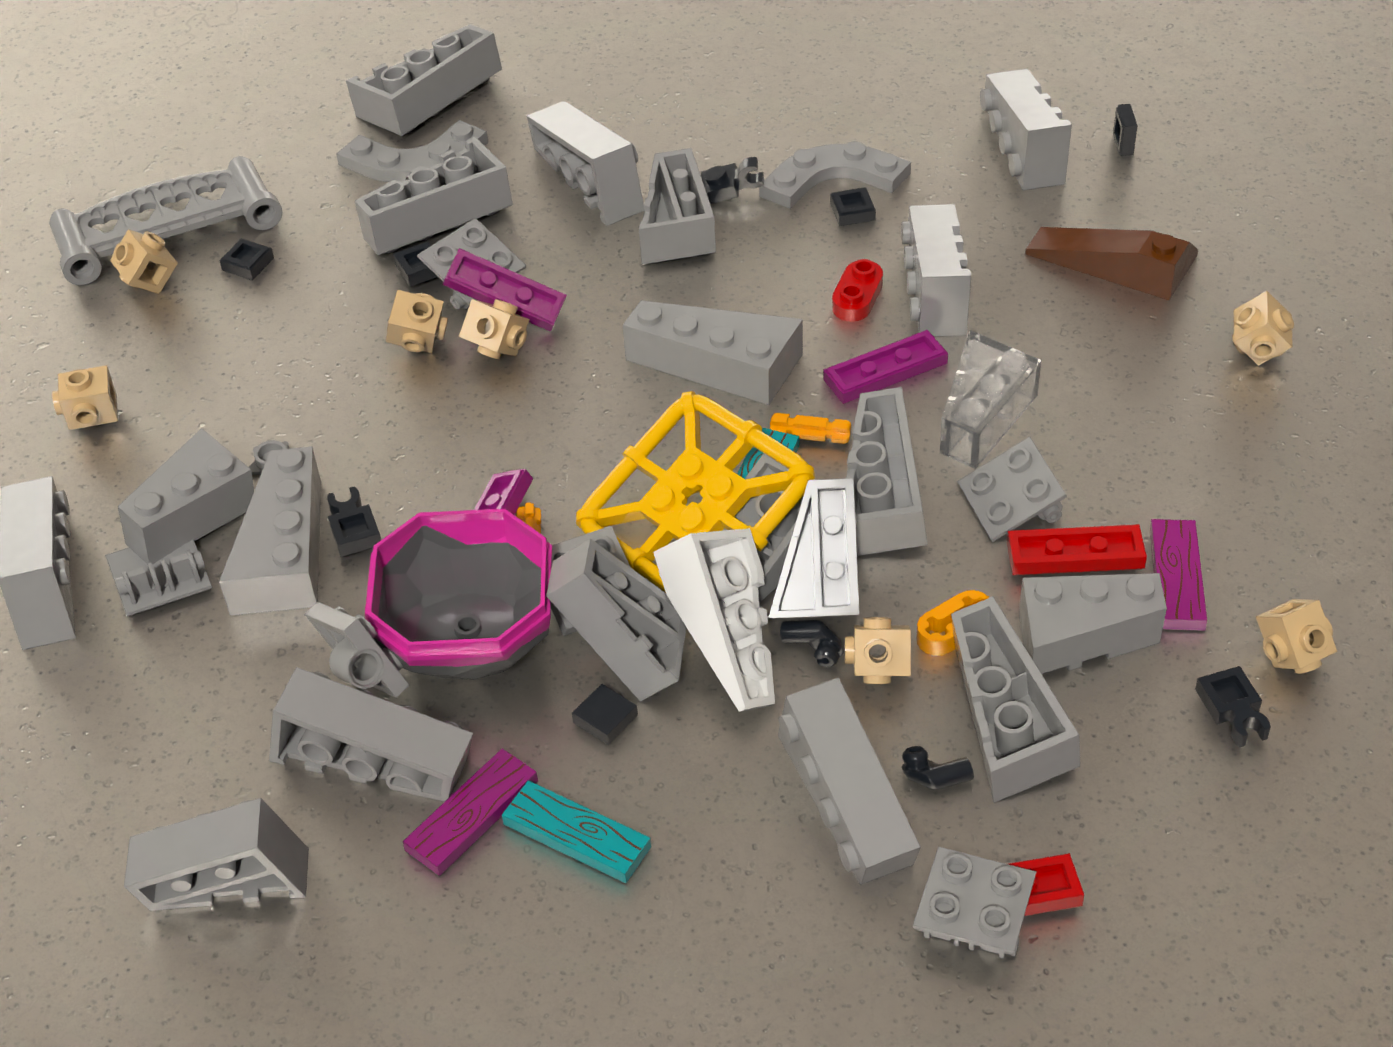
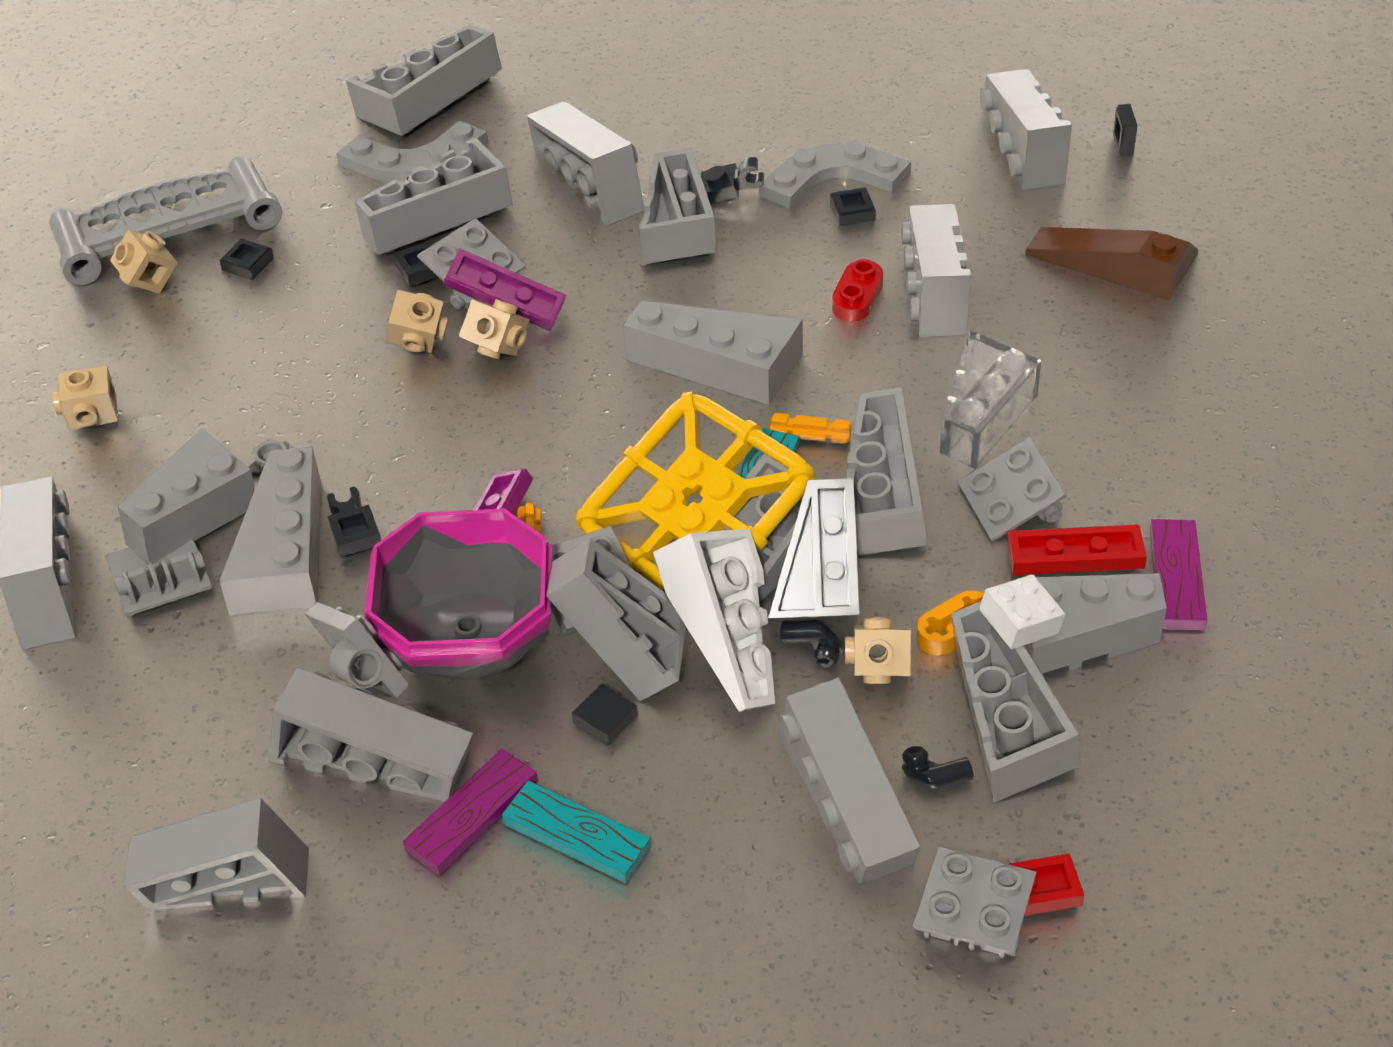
magenta tile [823,330,948,404] -> none
black plate [1195,666,1271,747] -> none
tan brick [1232,291,1294,366] -> none
tan brick [1256,599,1337,674] -> none
none -> white piece [979,574,1066,649]

